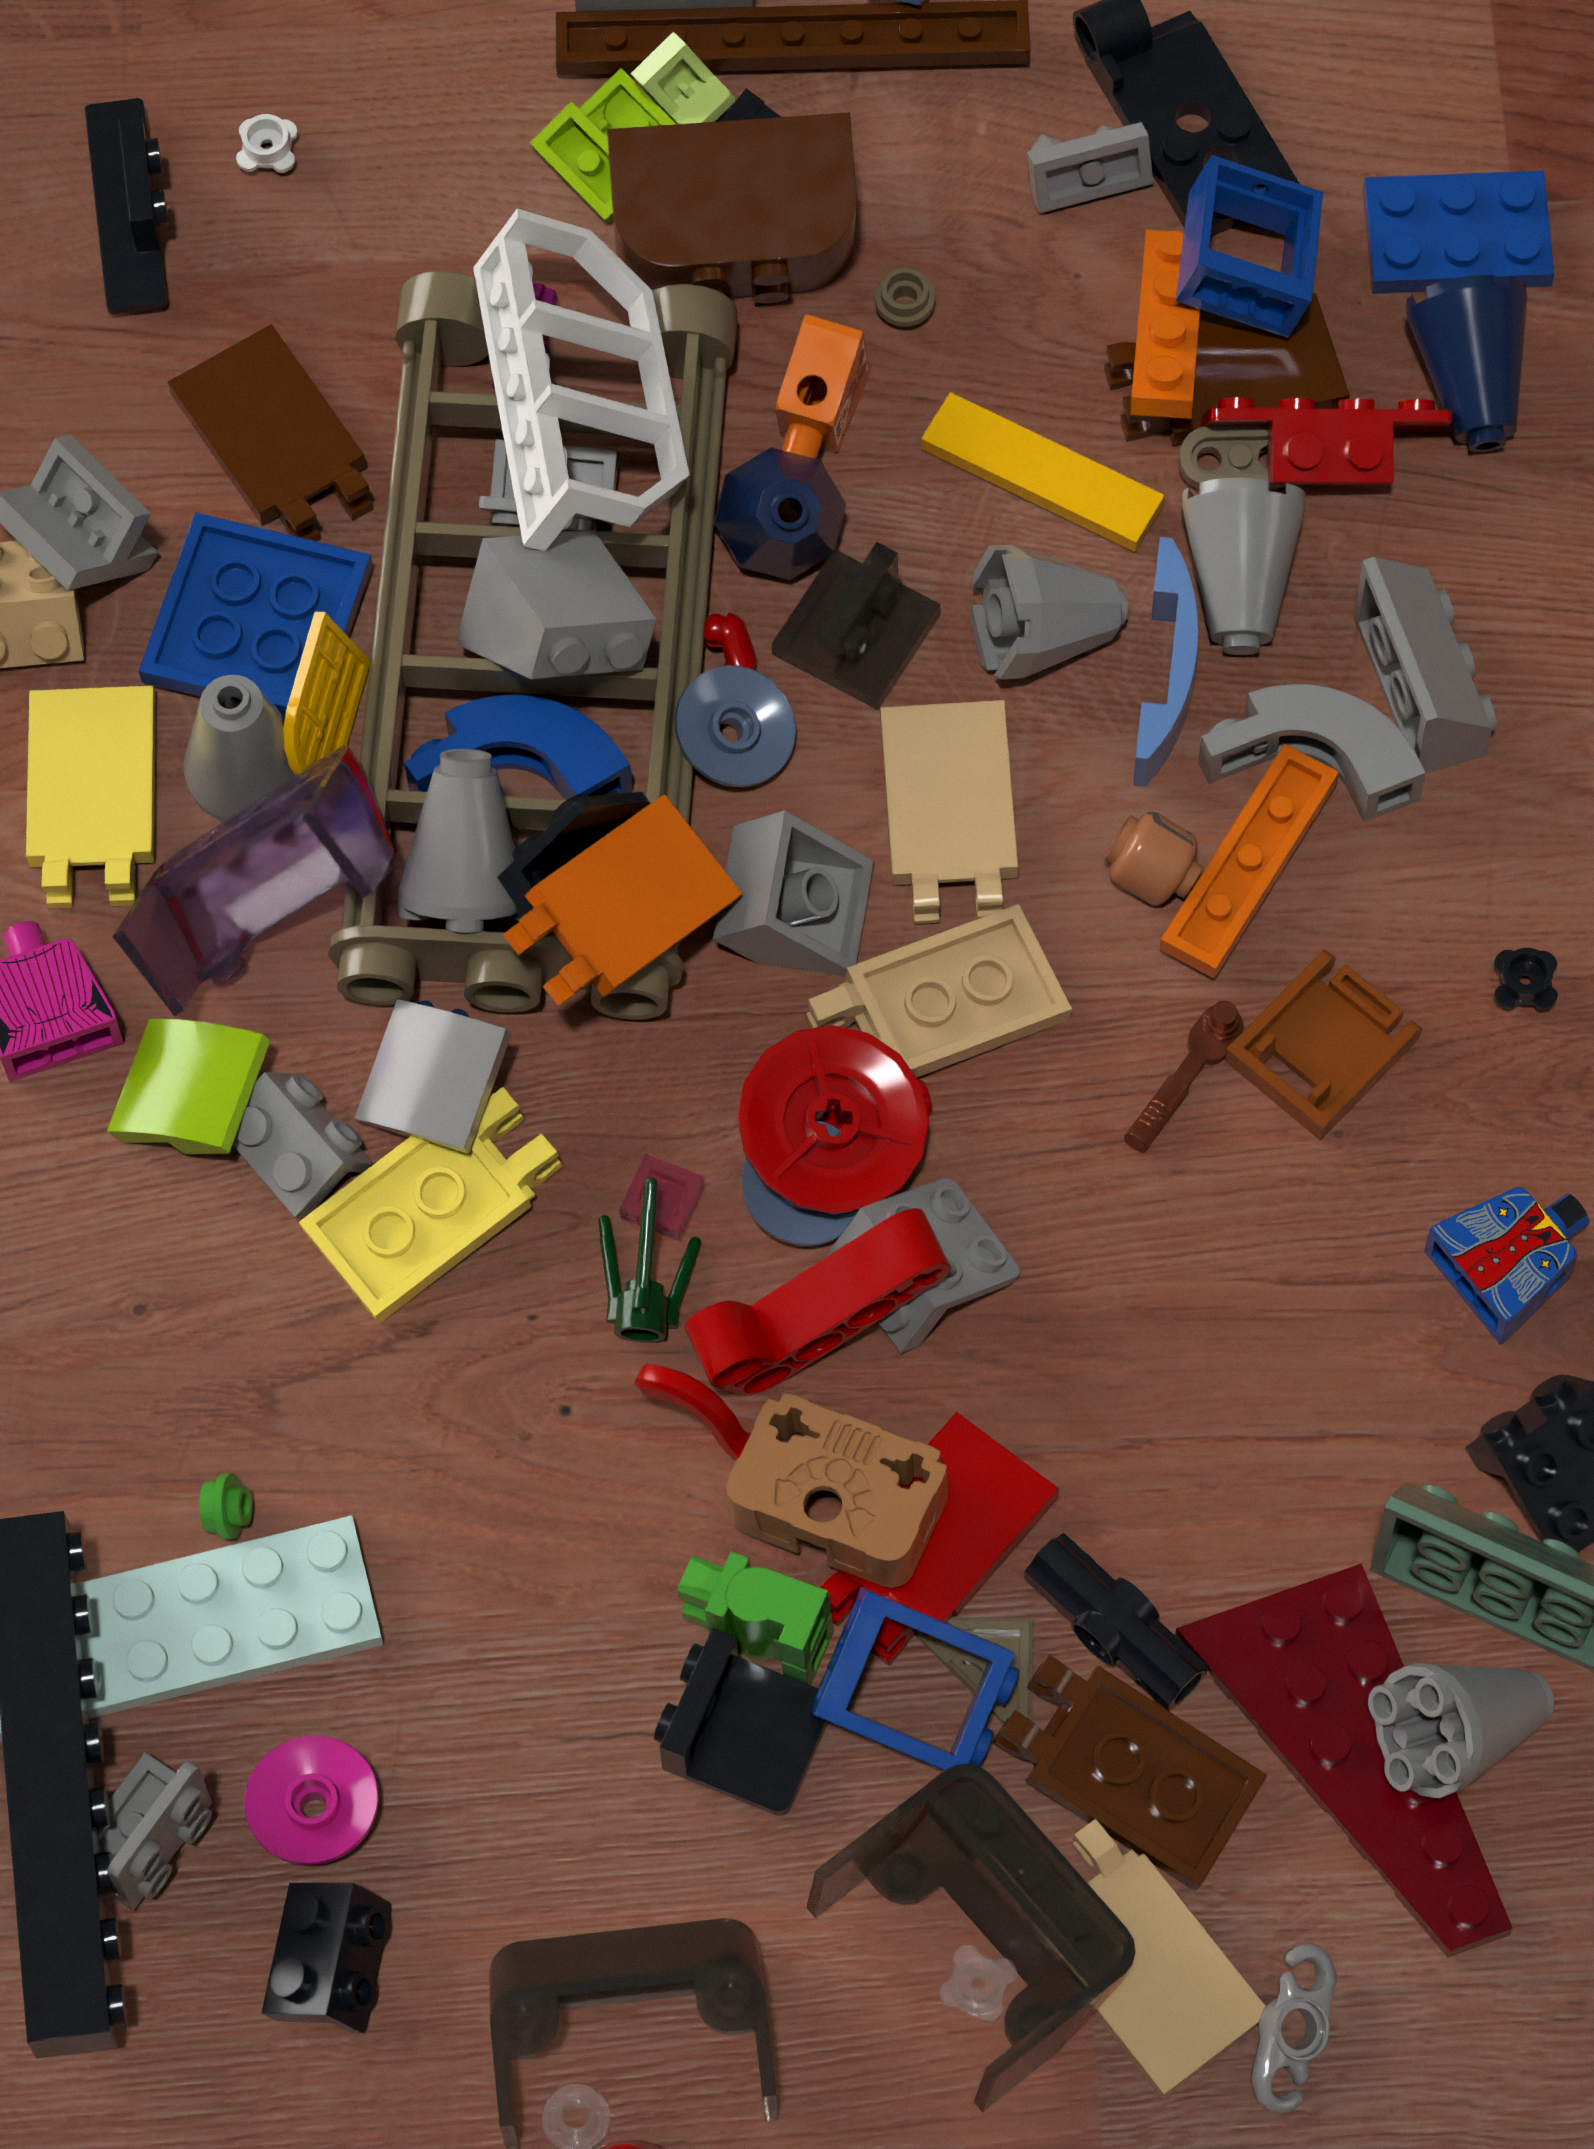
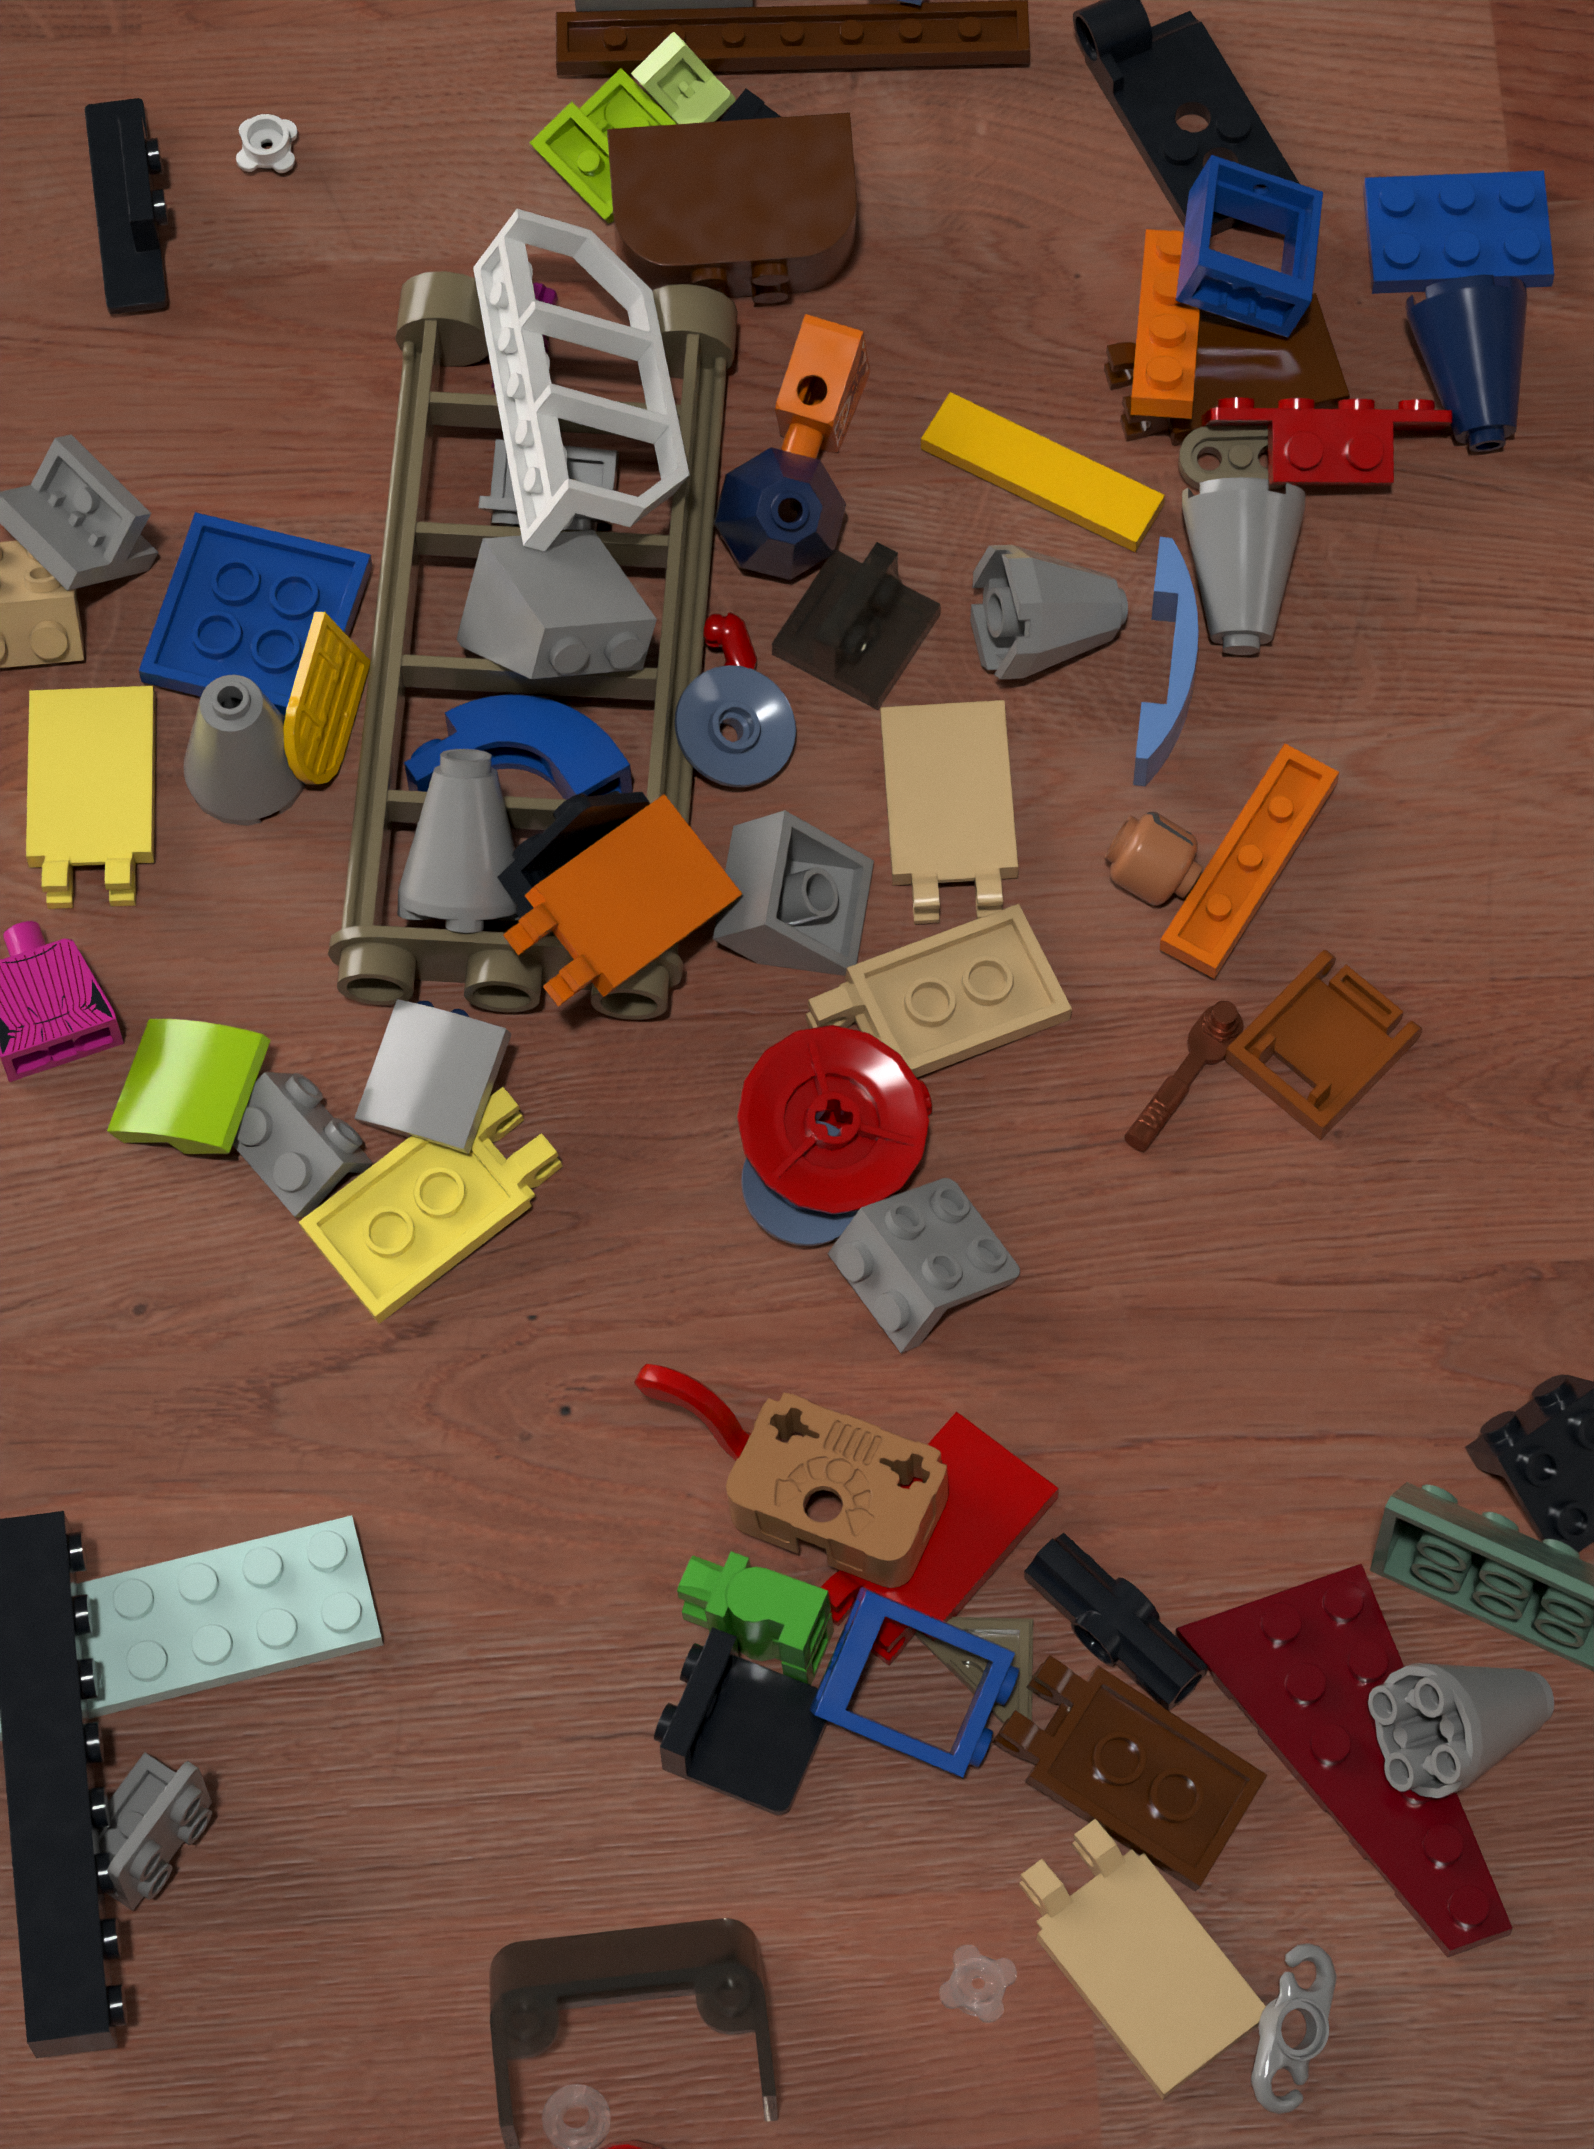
clear purple windscreen [112,746,395,1016] -> none
reddish brown tile [168,324,373,541] -> none
bright green plate [199,1473,252,1539] -> none
dark pink dish [244,1735,379,1865] -> none
black bracket [261,1883,391,2033] -> none
dark green plant [598,1177,702,1342] -> none
clear pink plate [619,1154,705,1241] -> none
red beam [684,1208,951,1395] -> none
clear smoke windscreen [806,1764,1136,2112] -> none
dark tan plate [875,267,935,327] -> none
light grey tile [1027,122,1153,213] -> none
light grey arch [1198,684,1426,822] -> none
light grey slope [1353,557,1497,773] -> none
torso [1424,1187,1590,1345] -> none
black plate [1494,948,1558,1011] -> none

